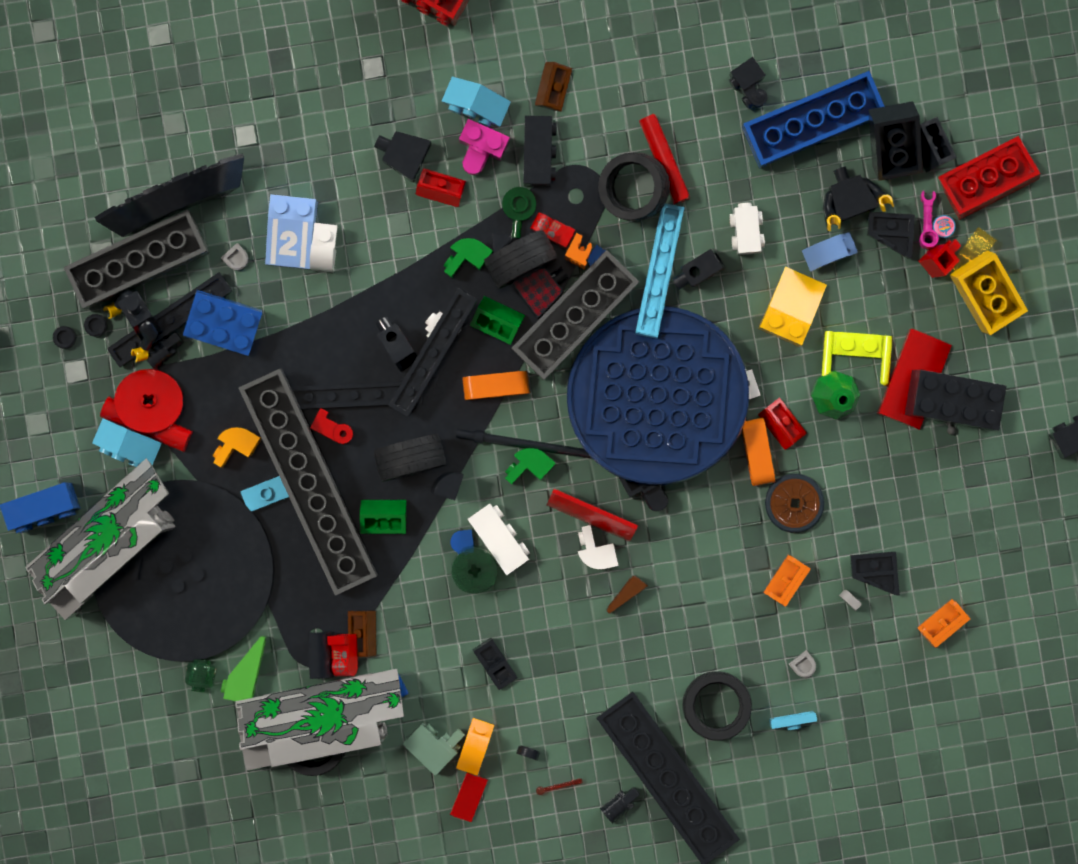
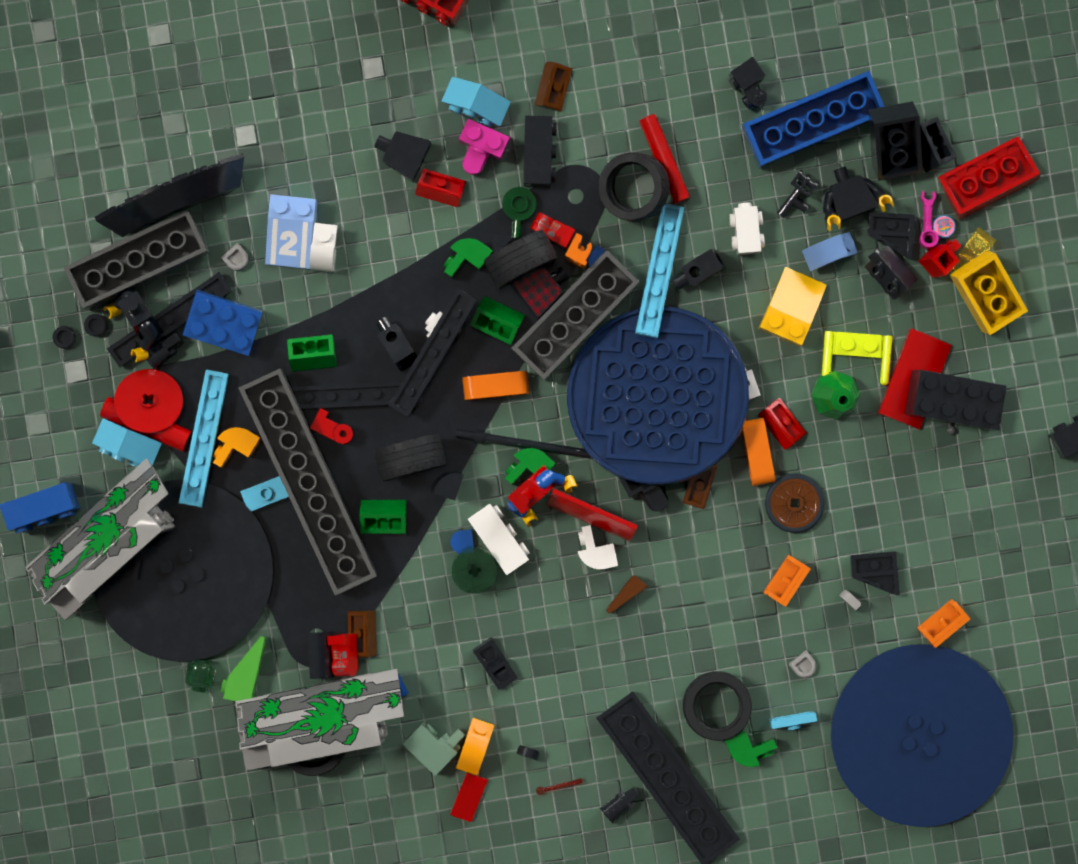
none -> medium azure plate [179,370,229,508]
none -> green brick [287,334,337,372]
none -> torso [507,465,578,527]
none -> reddish brown slope [682,464,718,509]
none -> green brick [724,730,777,767]
none -> black arm [777,170,819,218]
none -> dark blue plate [830,644,1013,827]
none -> black brick [864,246,918,300]

